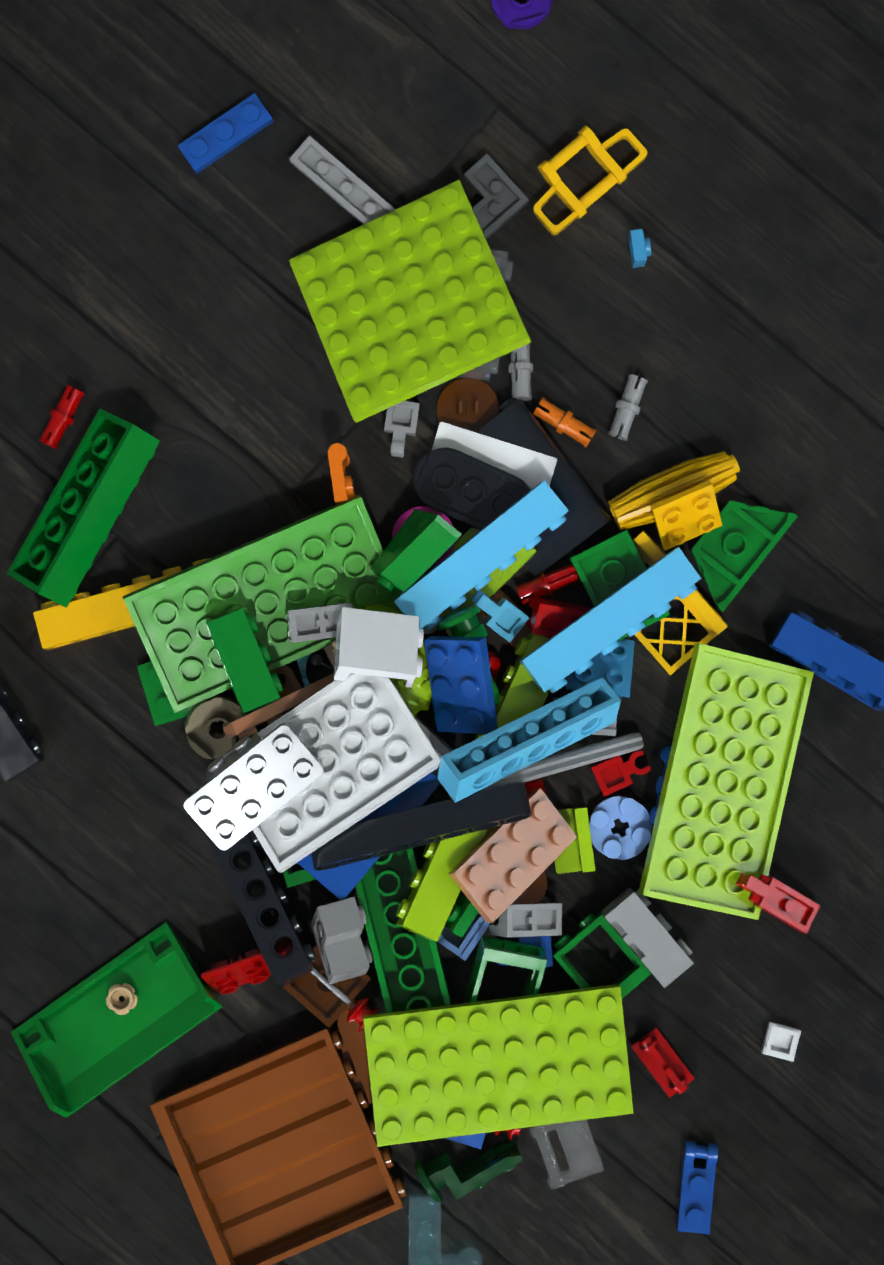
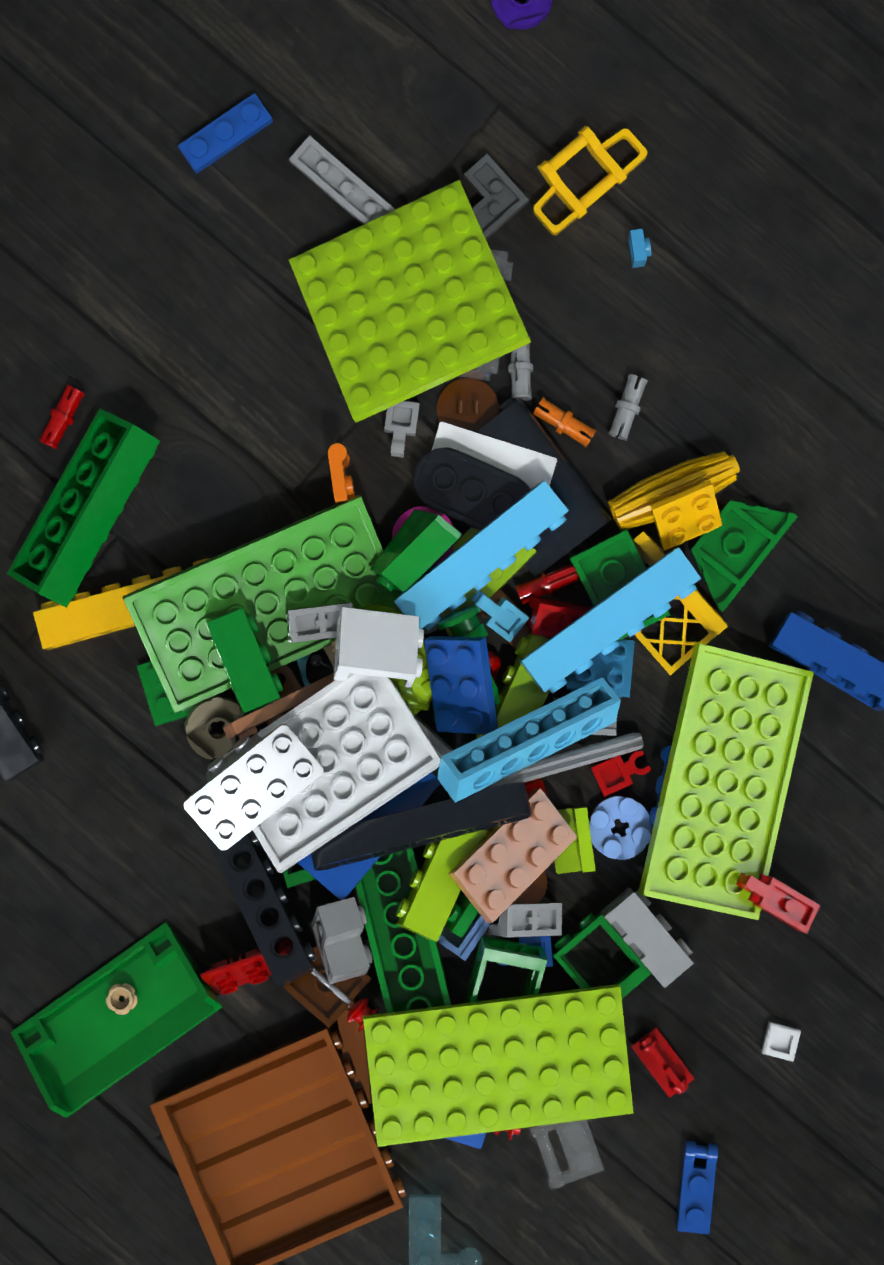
dark green piece [414,1140,523,1203] -> none

